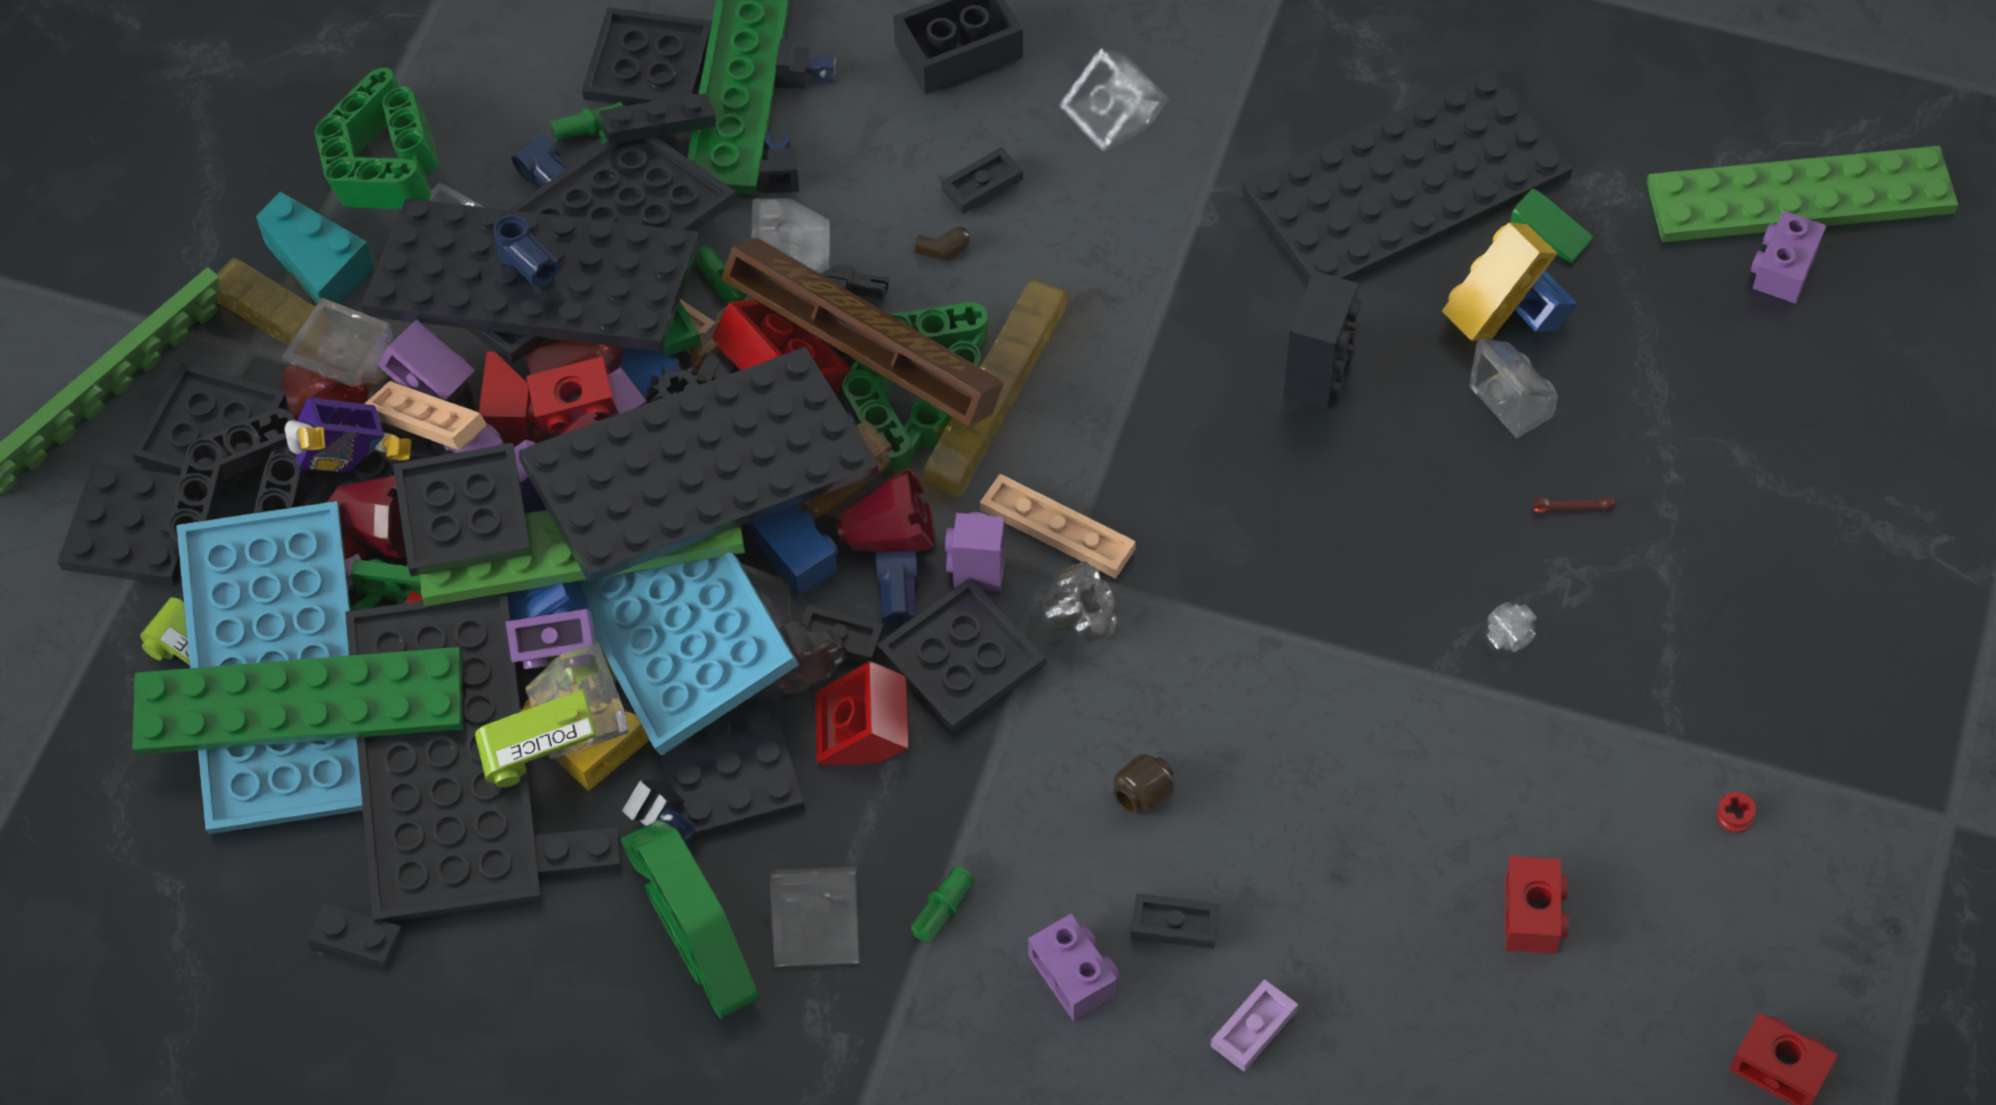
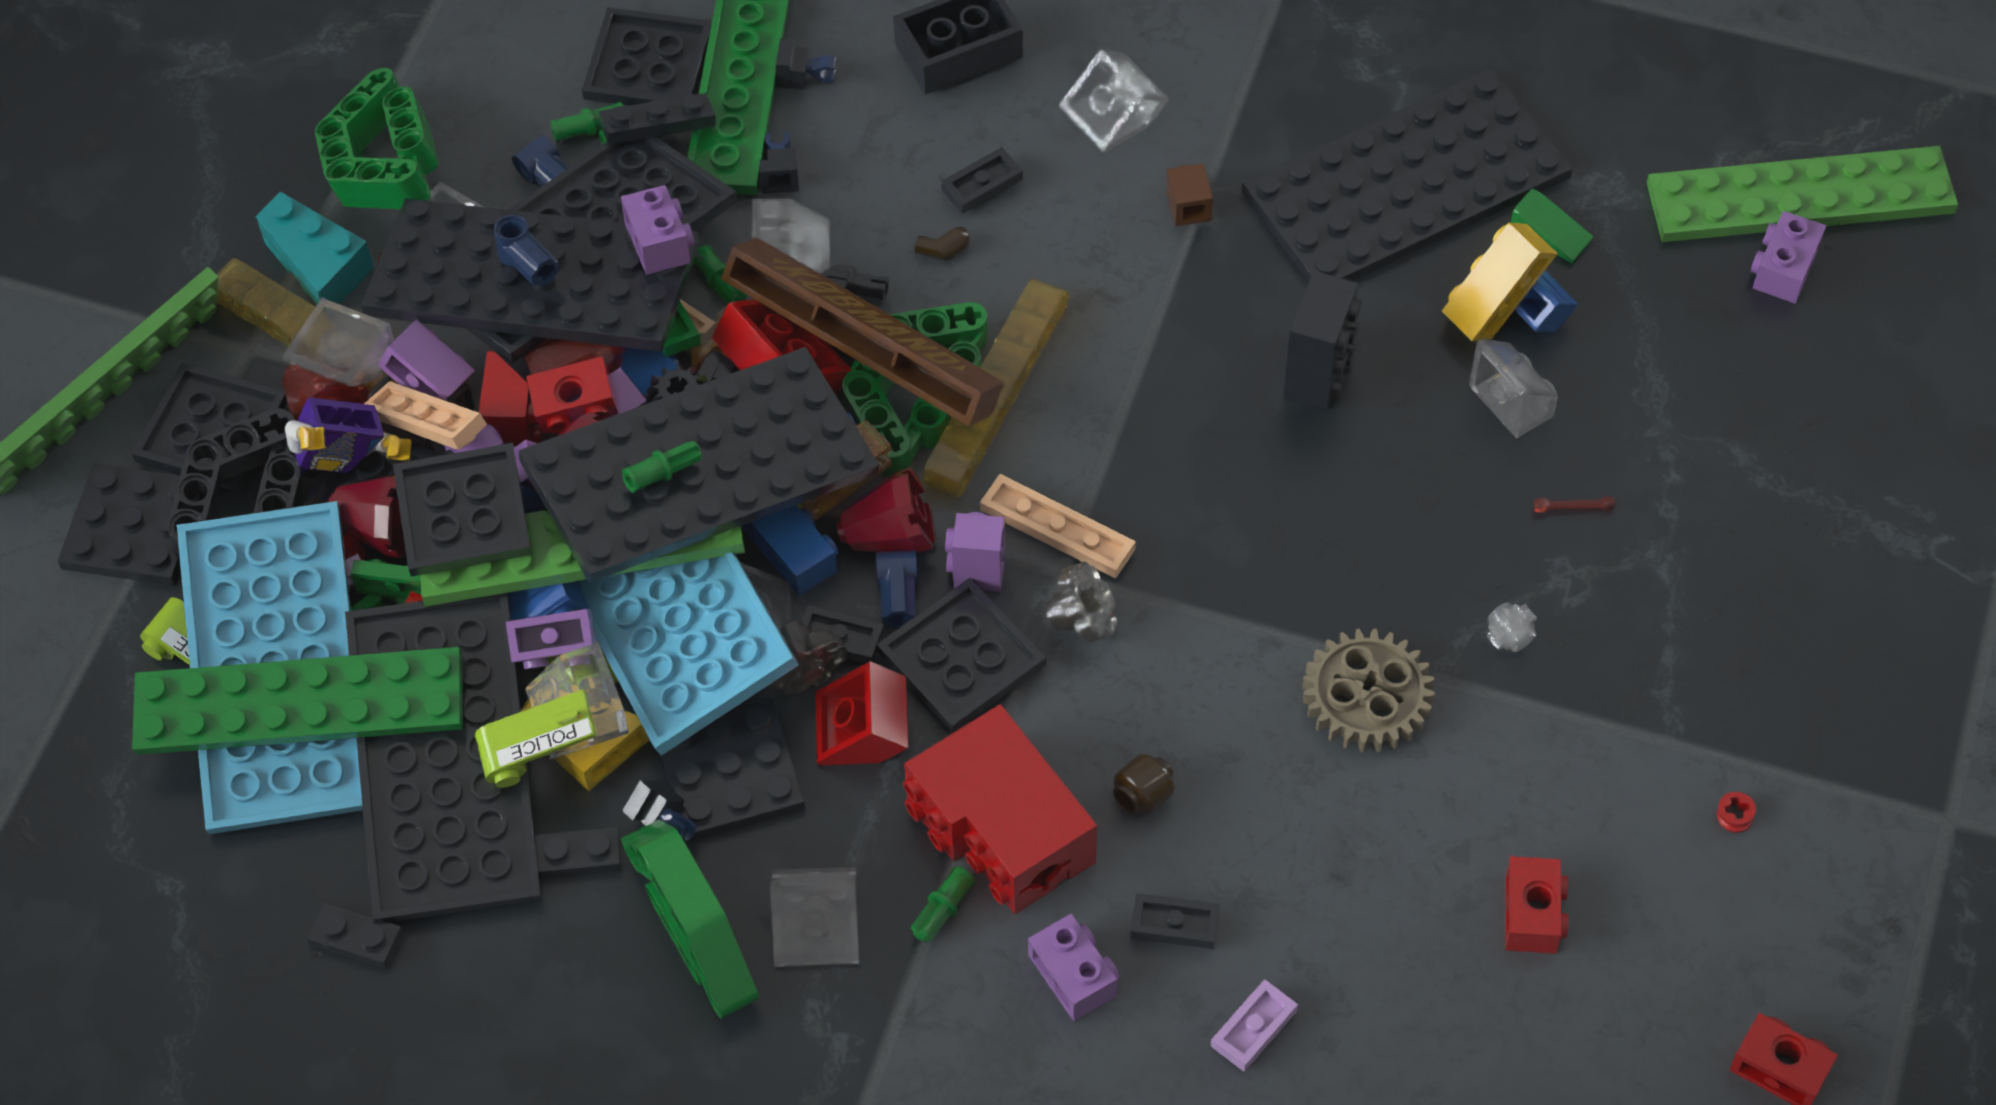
none -> medium lavender brick [621,185,694,275]
none -> green axle [622,441,702,493]
none -> red piece [903,704,1097,914]
none -> reddish brown brick [1166,163,1213,227]
none -> dark tan gear [1302,629,1435,752]

